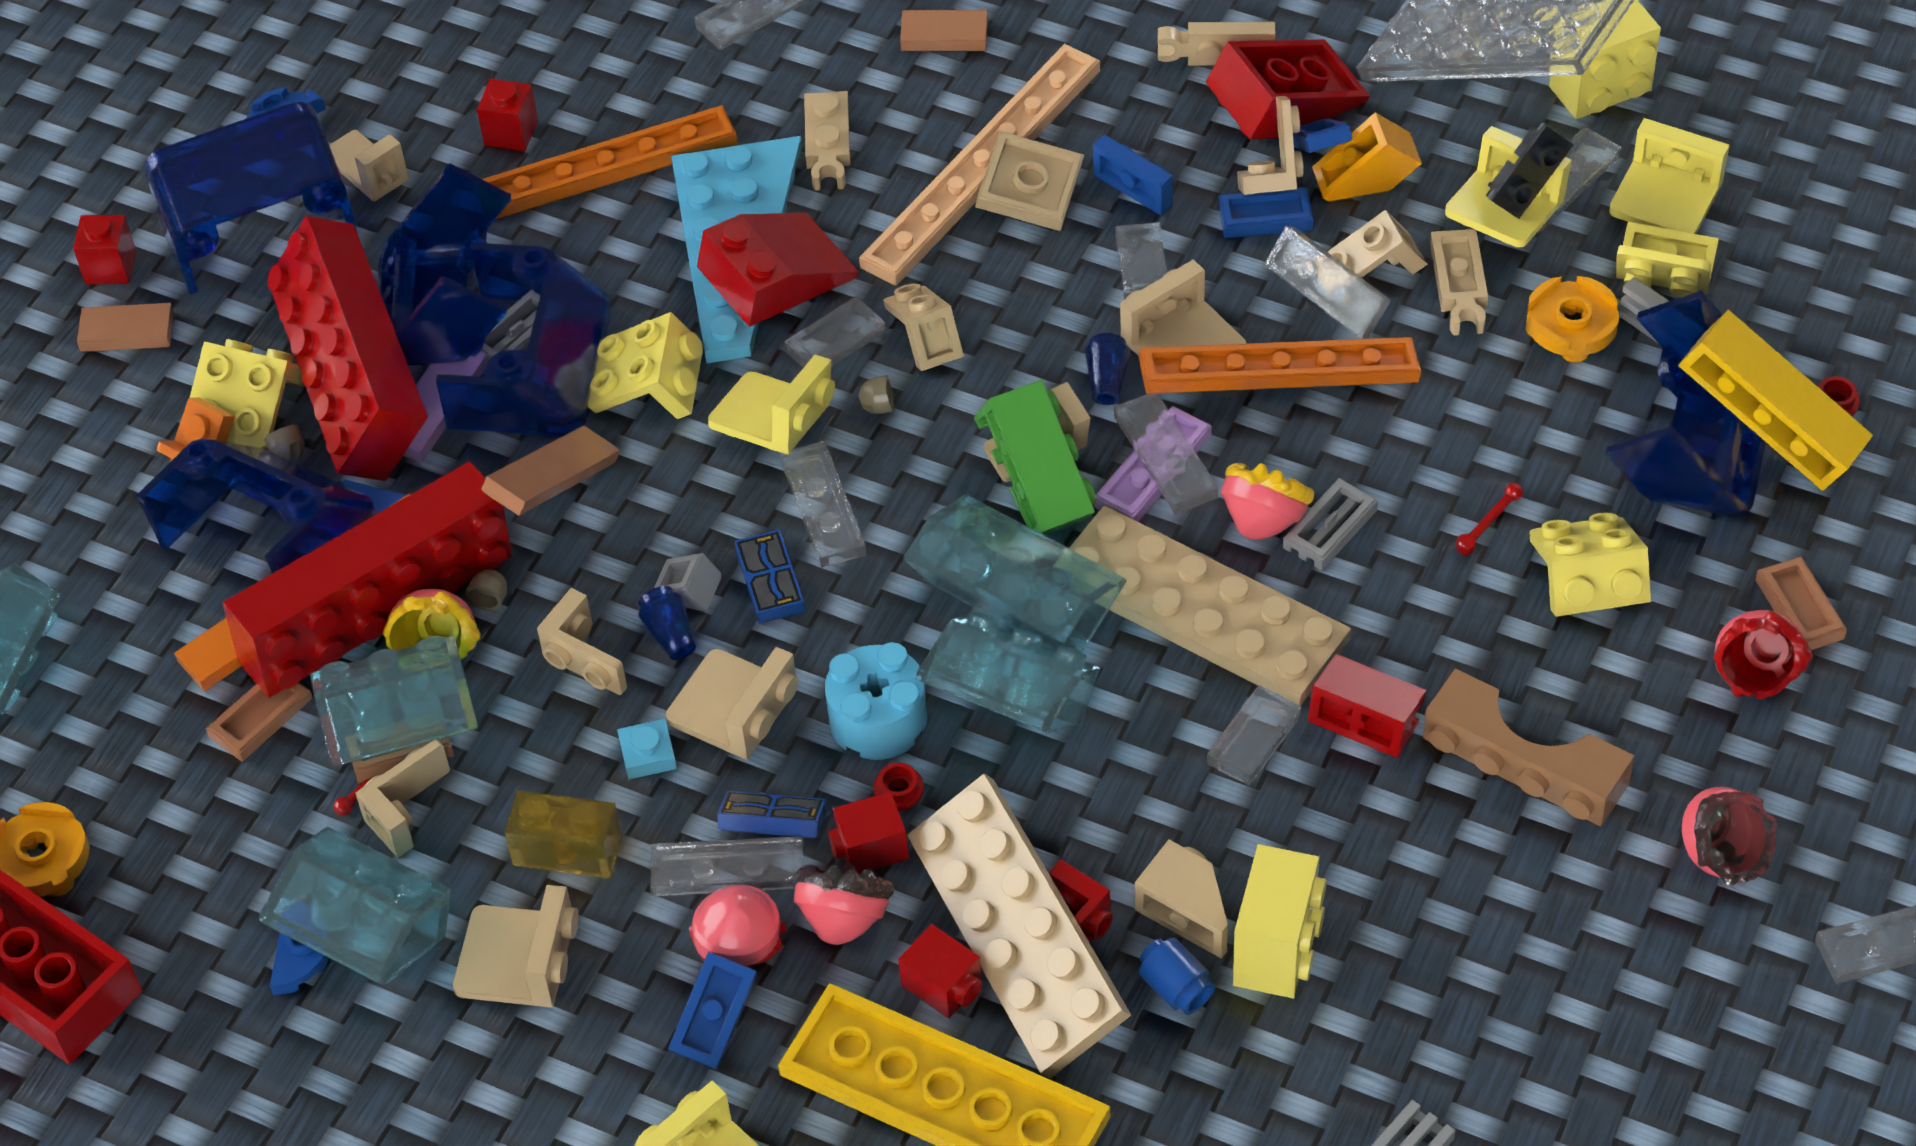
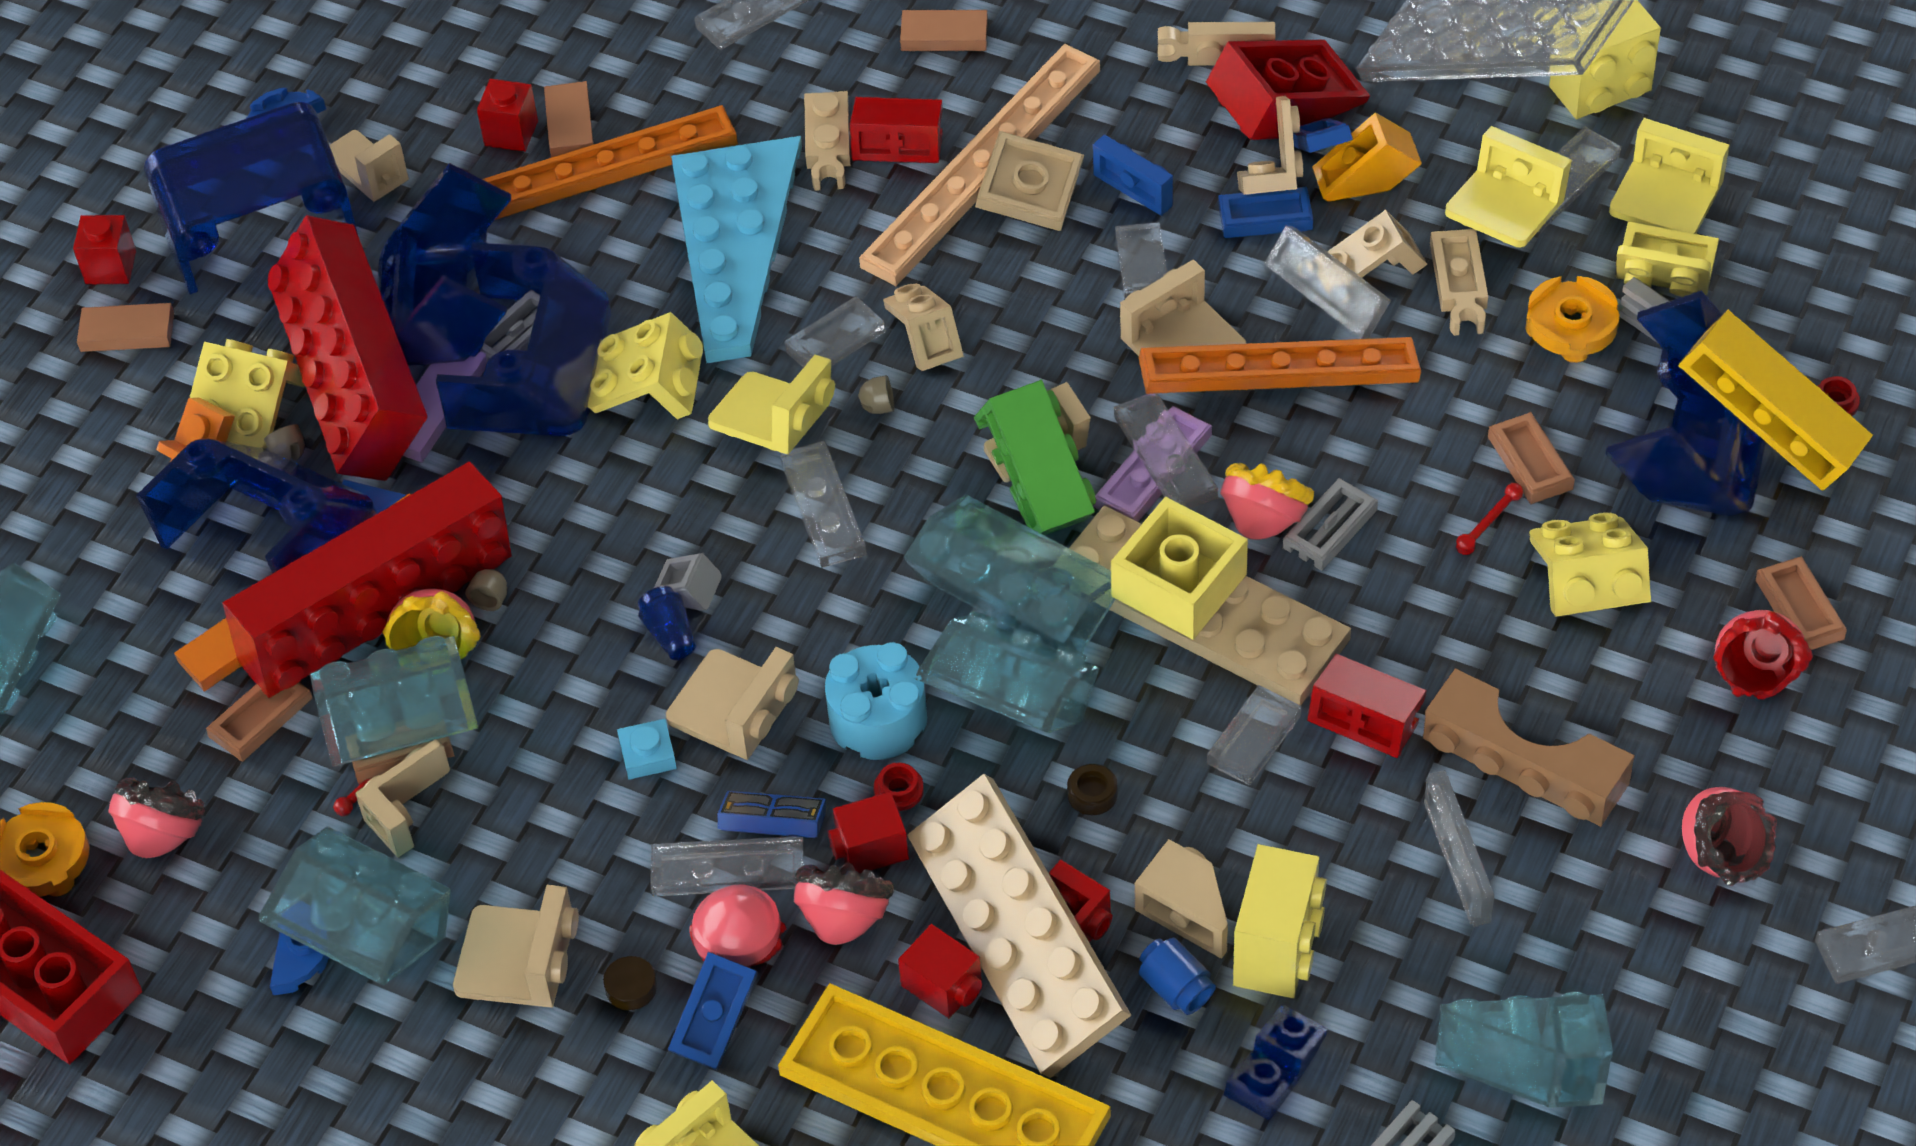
nougat tile [481,425,621,516] -> none
clear yellow brick [504,790,622,878] -> none
tan bracket [537,588,627,695] -> none
red slope [697,213,859,327] -> none
tile [734,529,805,624] -> none
clear blue cone [1085,333,1131,405] -> none
black hinge [1486,121,1574,219] -> none
none -> coral hair [108,777,206,858]
none -> nougat tile [544,81,594,158]
none -> dark brown tile [603,956,657,1010]
none -> red hinge [850,97,943,163]
none -> dark brown tile [1067,764,1118,815]
none -> light yellow brick [1111,496,1248,640]
none -> clear blue slope [1224,1004,1328,1120]
none -> clear tile [1424,770,1495,927]
none -> clear light blue slope [1435,992,1613,1108]
none -> nougat tile [1488,412,1575,505]

